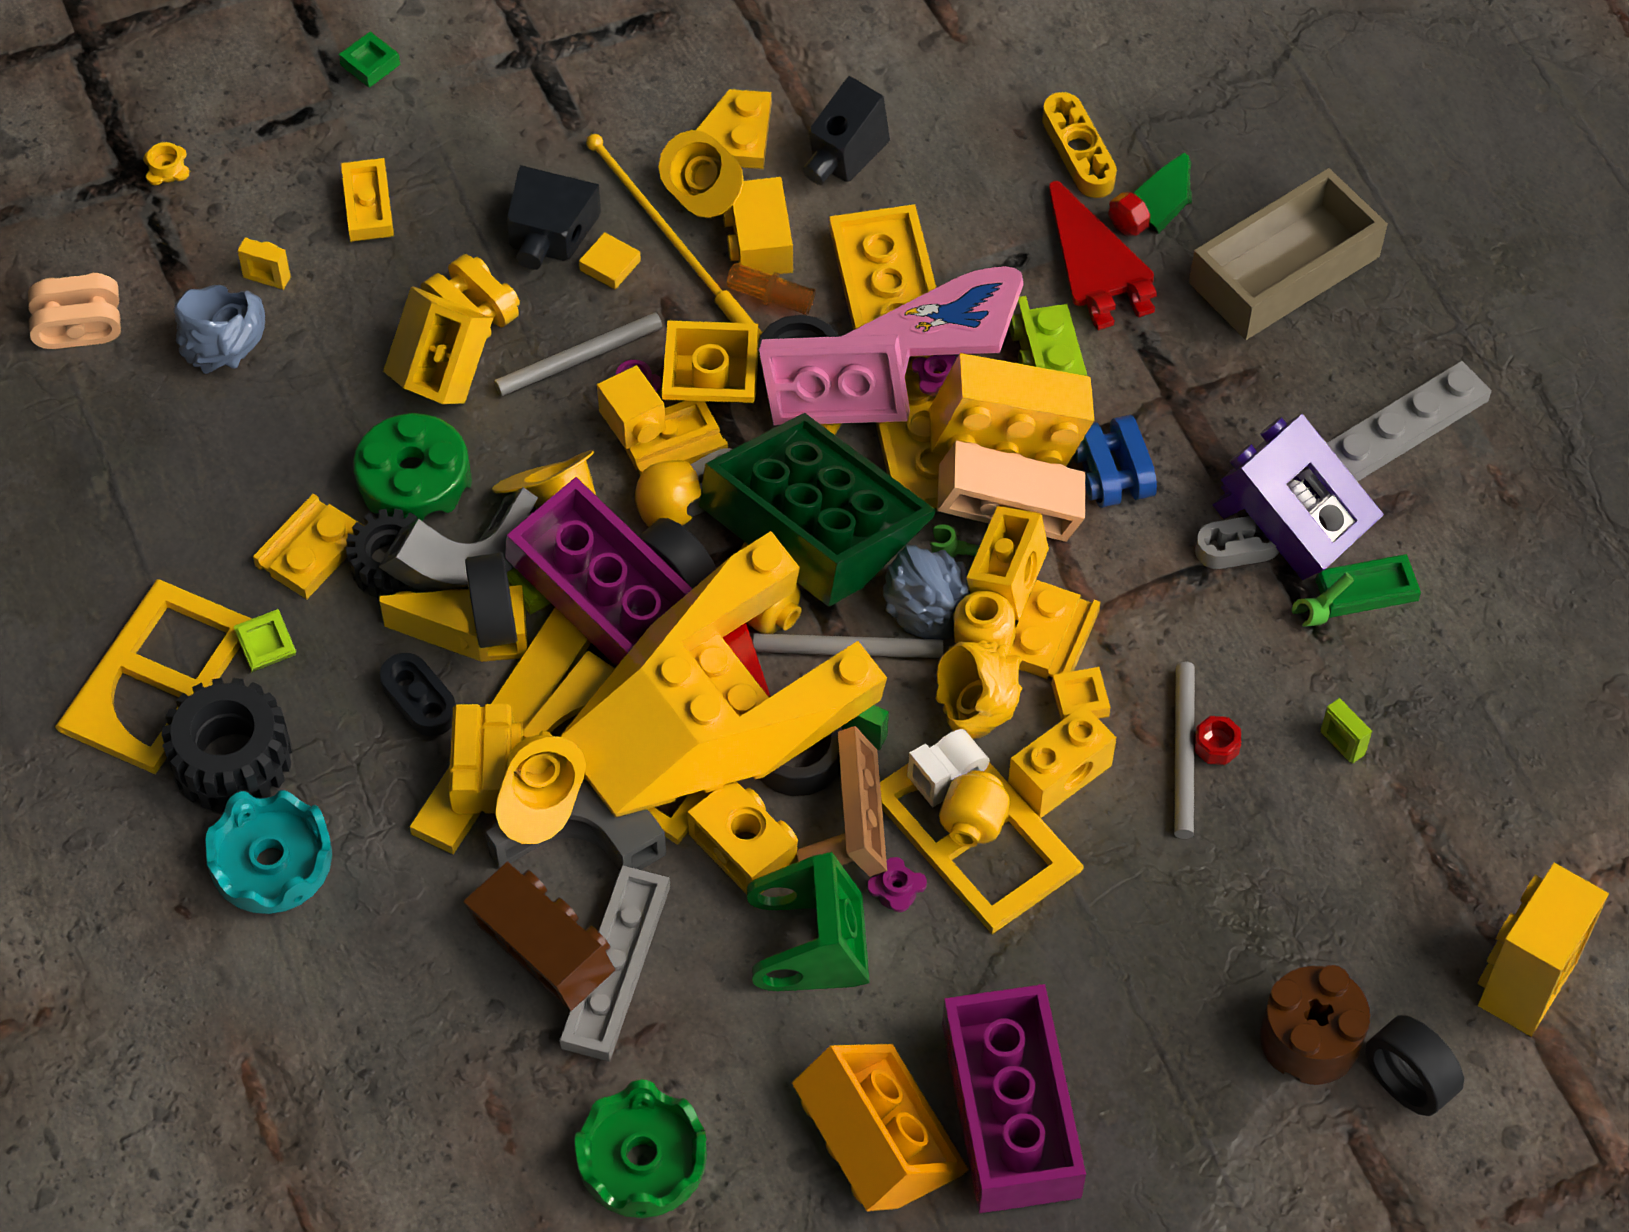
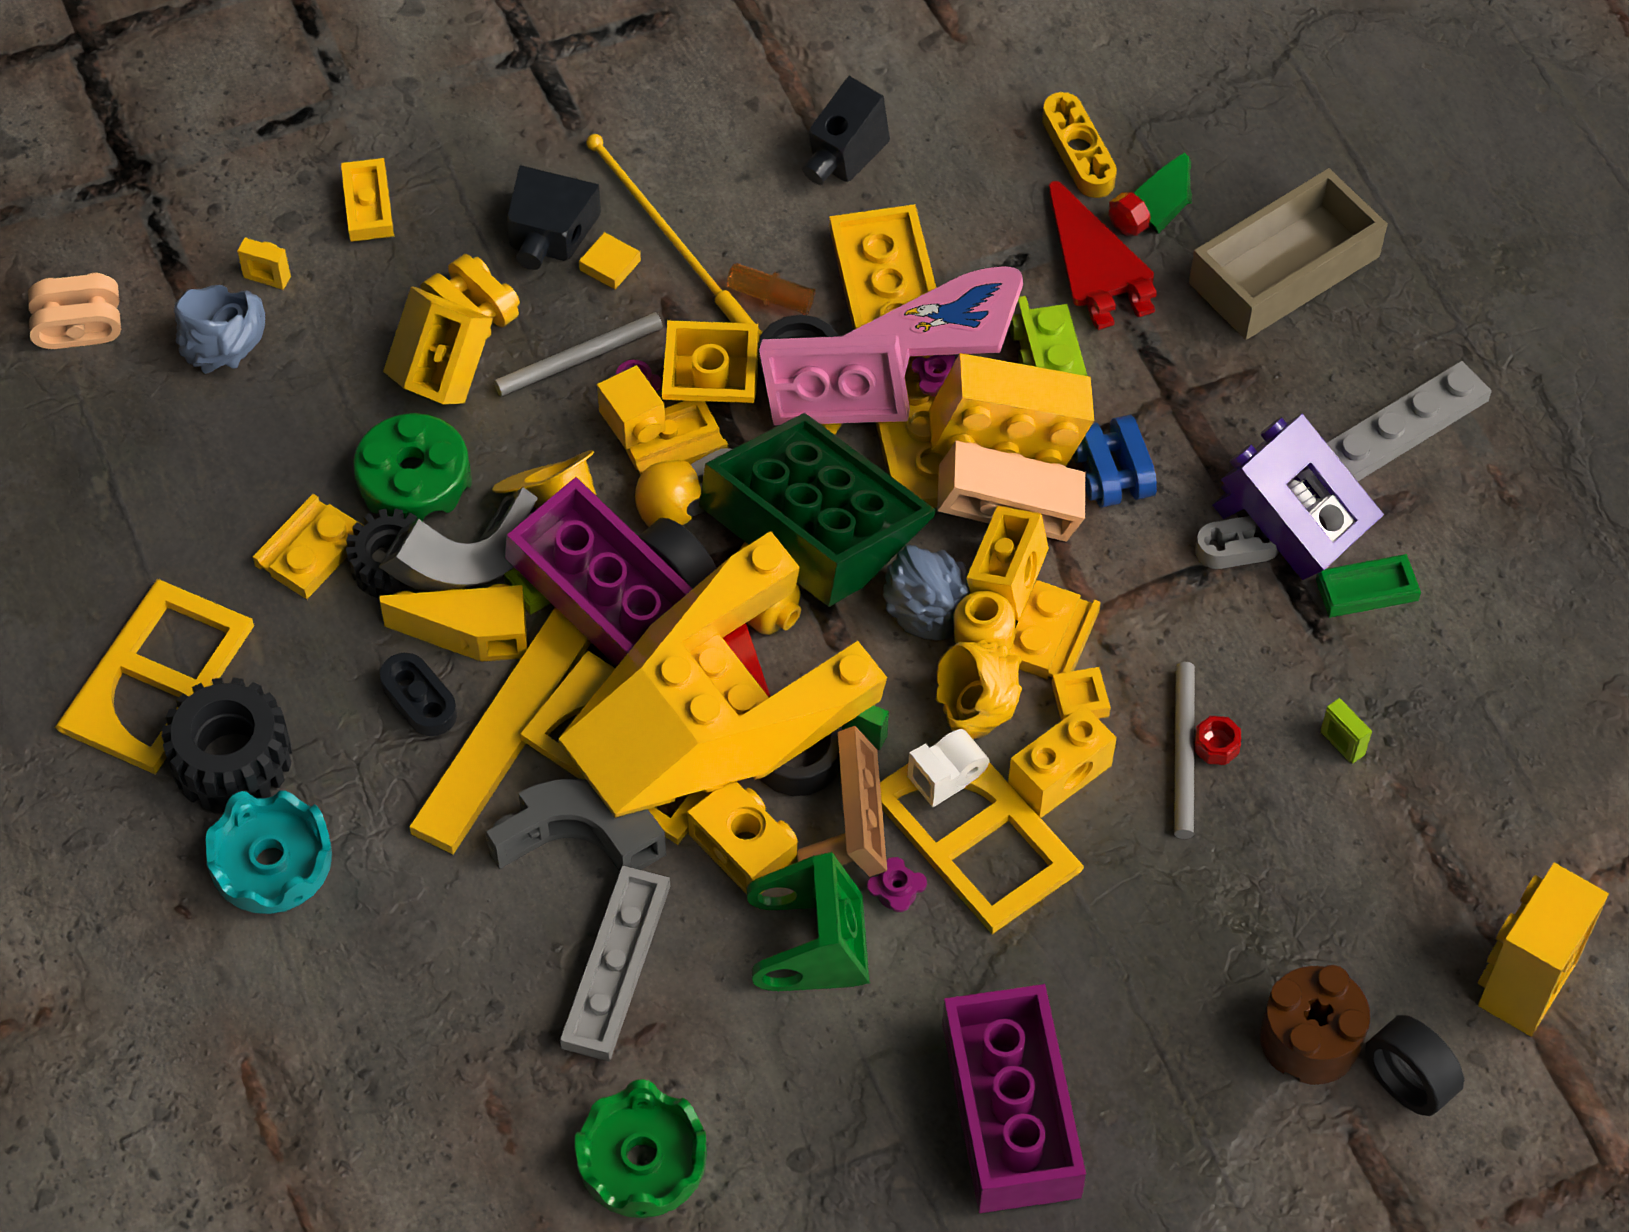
yellow plate [143,142,190,185] -> none
lime tile [234,609,296,672] -> none
green plate [339,31,400,88] -> none
yellow brick [449,704,523,814] -> none
reddish brown brick [463,861,615,1011] -> none
black tyre [465,552,517,648] -> none
yellow piece [495,731,586,844] -> none
yellow piece [658,130,744,218] -> none
yellow wing [696,89,772,169] -> none
yellow brick [723,177,793,278] -> none
light grey bar [753,633,943,658] -> none
light orange slope [792,1044,969,1211] -> none
bright green hand [930,524,980,558] -> none
yellow head [939,770,1010,847] -> none
bright green hand [1292,572,1354,627] -> none

